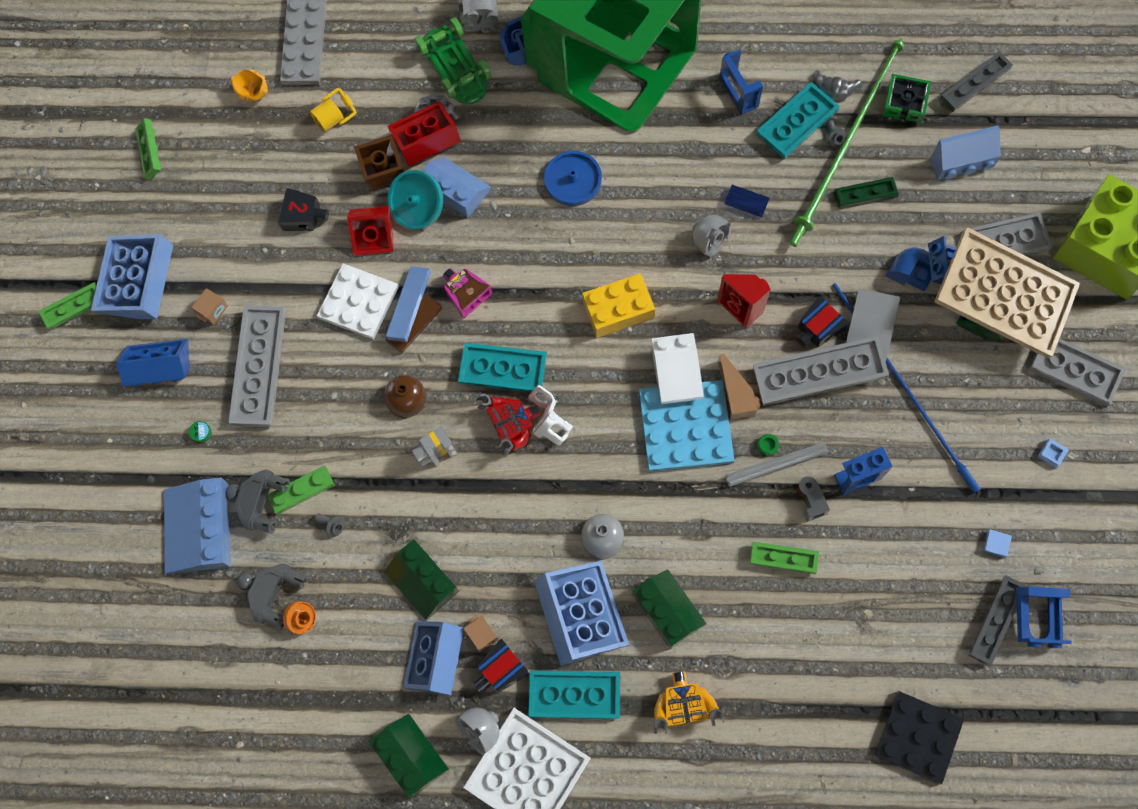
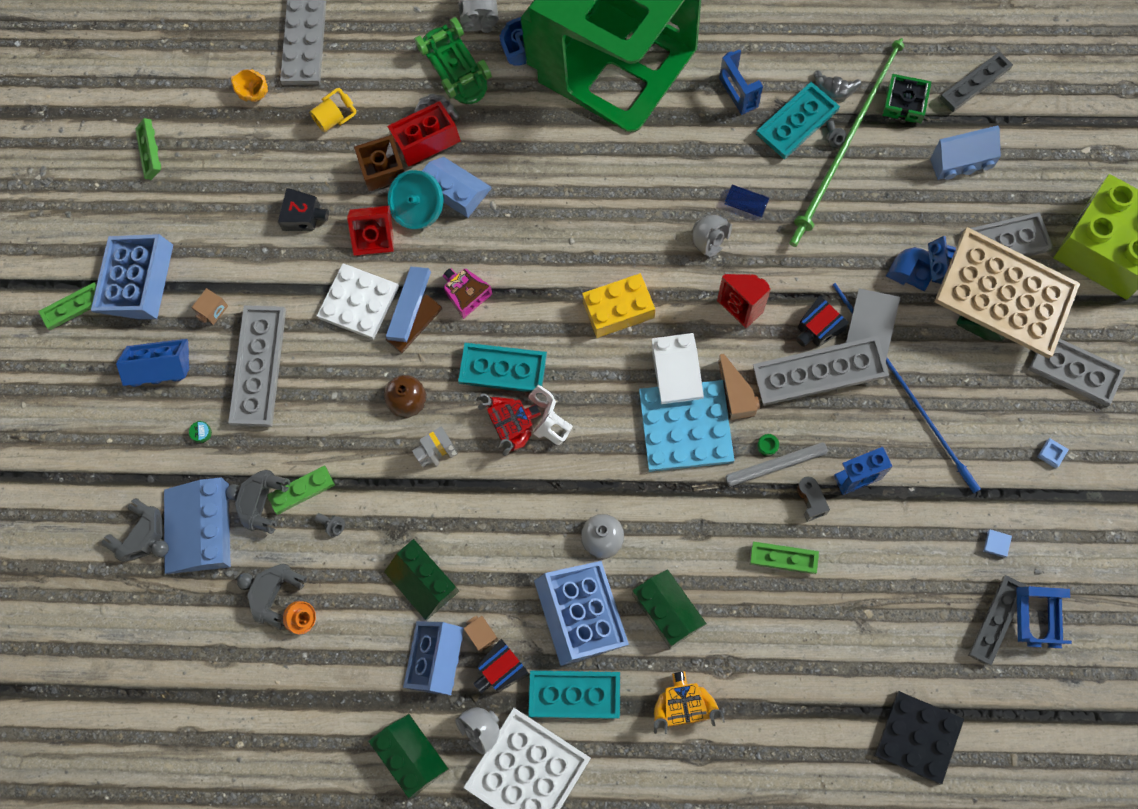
blue piece [544,151,602,206] -> none
dark green tile [834,177,899,209] -> none
none -> dark grey connector [101,498,169,562]

